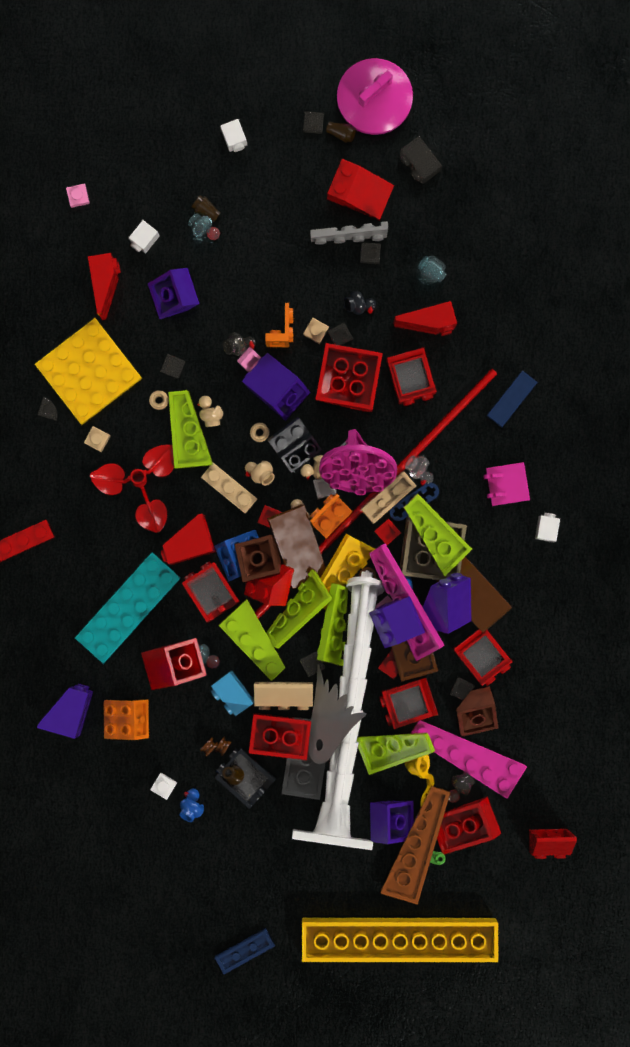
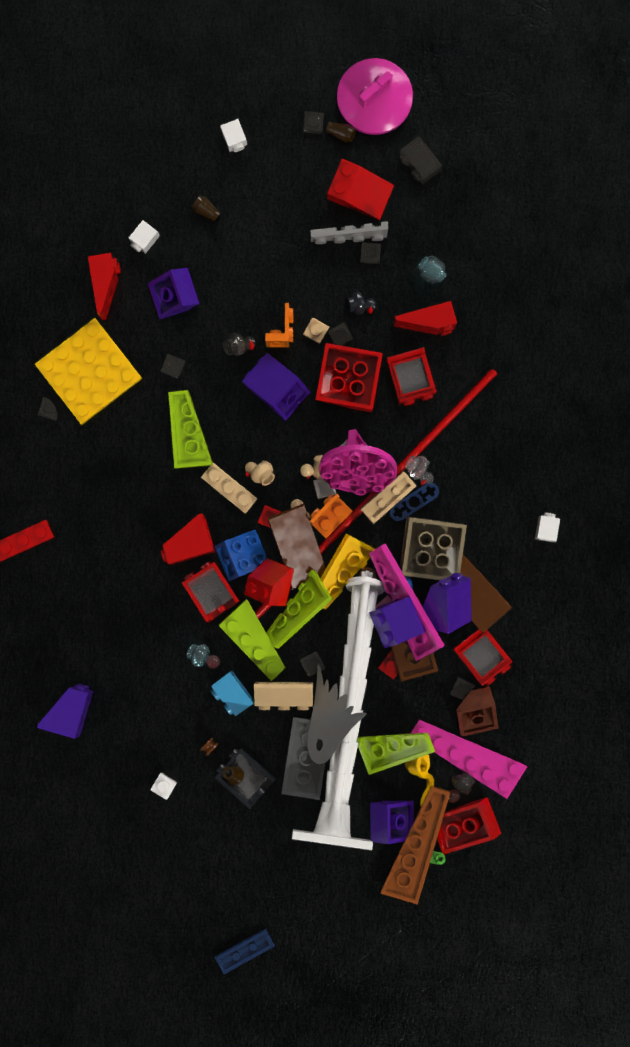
bright pink plate [66,183,90,208] -> none
teal plate [75,552,181,664] -> none
tan plate [84,426,110,452] -> none
red plant [90,445,174,533] -> none
orange bracket [104,699,149,740] -> none
red slope [141,638,207,690] -> none
tan plate [149,391,169,410] -> none
blue animal [179,789,204,822] -> none
clear light blue animal [188,213,220,240] -> none
tan animal [197,395,223,427] -> none
reddish brown bush [215,737,232,756] -> none
copper slope [235,535,281,582] -> none
bright pink plate [237,347,261,372] -> none
red slope [249,713,311,760] -> none
tan plate [250,423,269,442] -> none
black brick [267,417,322,473] -> none
yellow brick [302,918,498,962] -> none
lime wing [317,583,348,666] -> none
red plate [374,519,401,545] -> none
window [379,677,438,729] -> none
lime wing [403,494,472,577] -> none
dark pink plate [484,462,530,506] -> none
dark blue tile [487,371,537,428] -> none
red slope [529,829,577,859] -> none

